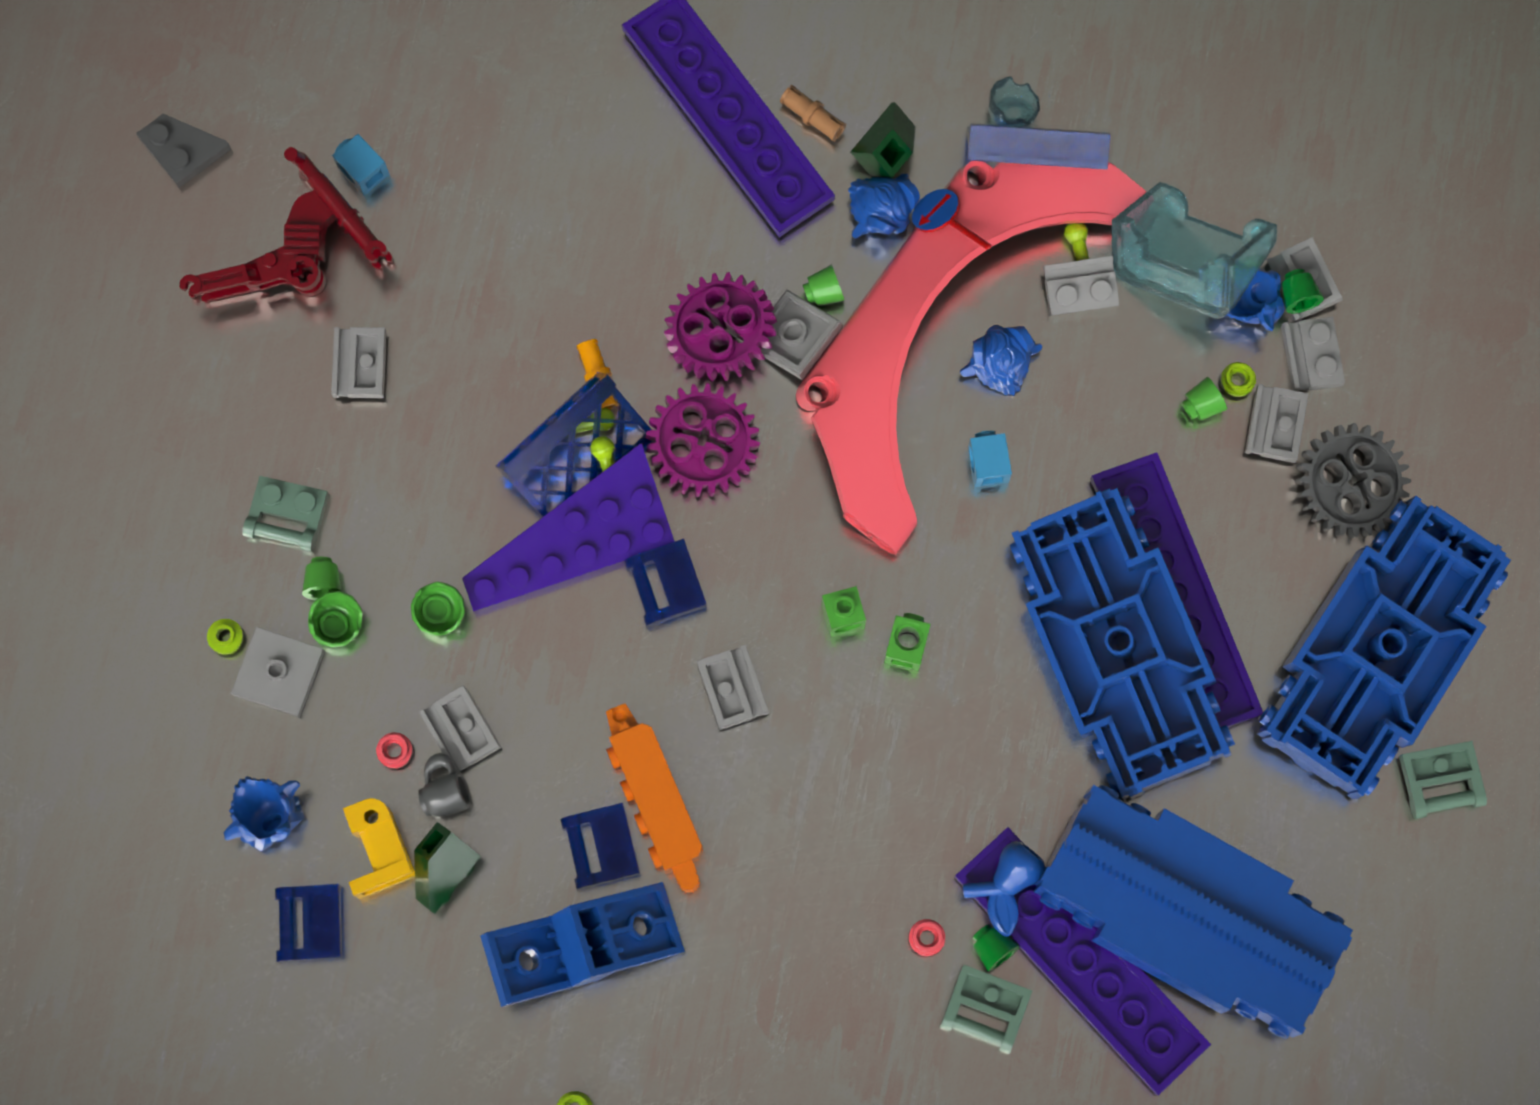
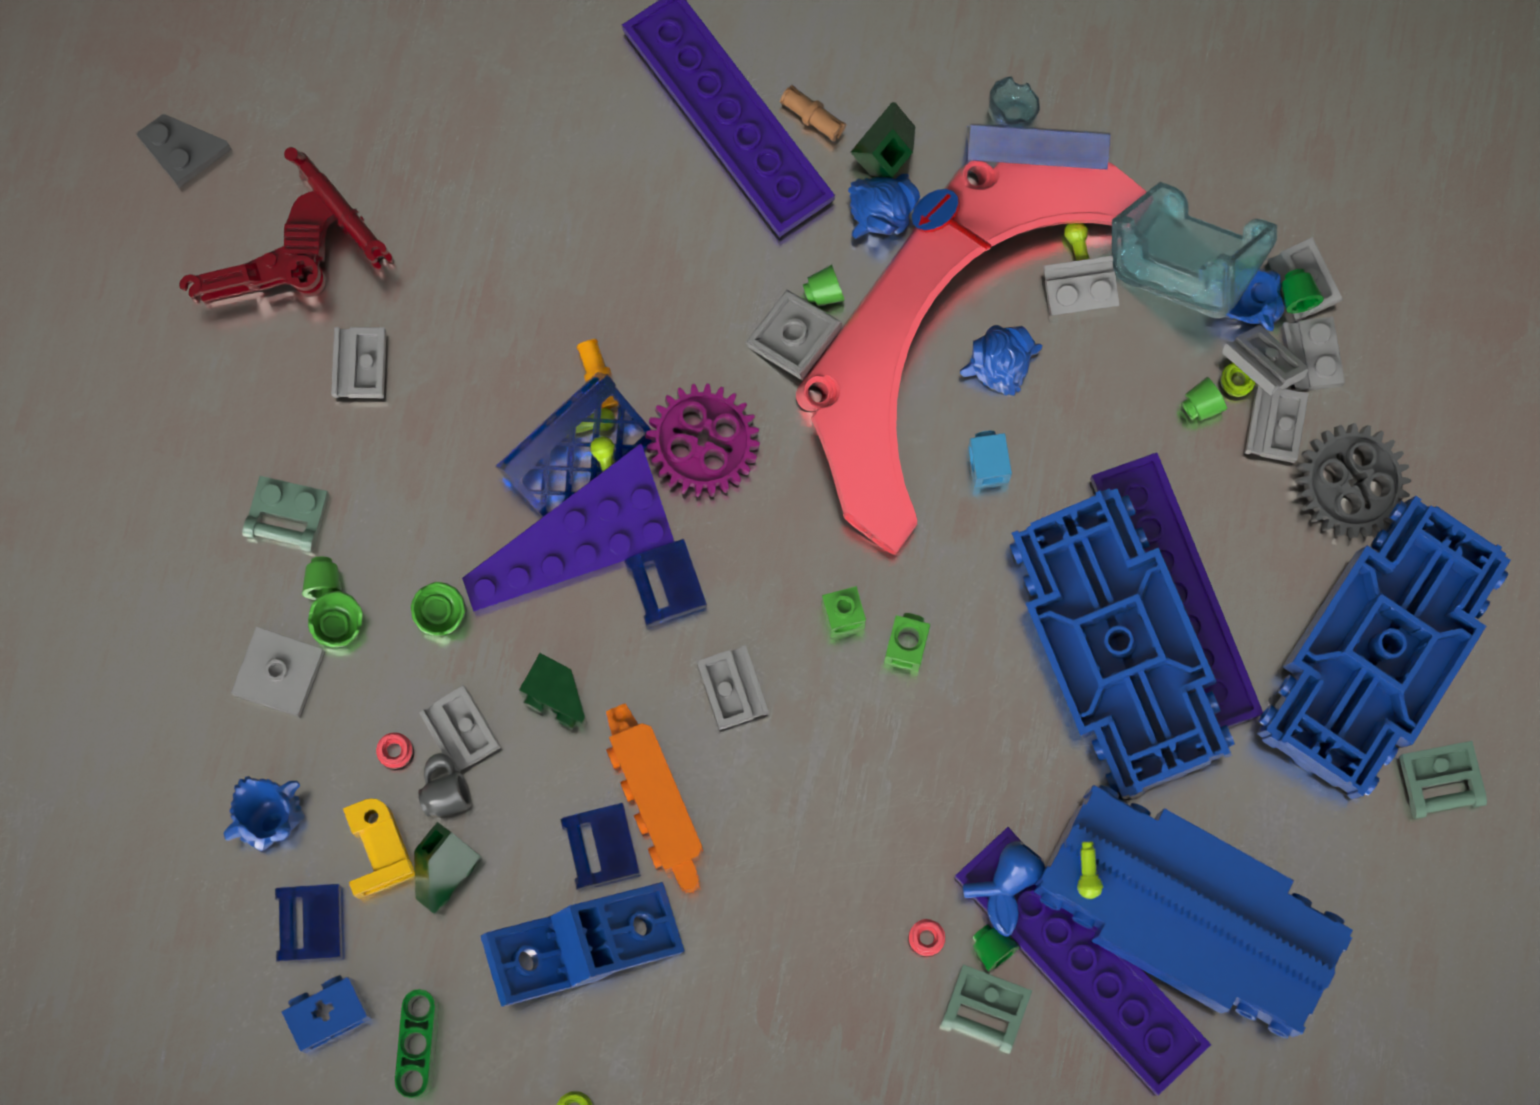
lime plate [207,619,244,654] -> none
dark azure brick [332,134,390,196] -> none
magenta gear [664,272,777,382] -> none
none -> blue brick [281,975,373,1053]
none -> green beam [395,989,439,1099]
none -> dark green slope [519,653,588,730]
none -> lime piece [1077,841,1103,899]
none -> light grey plate [1222,325,1309,396]

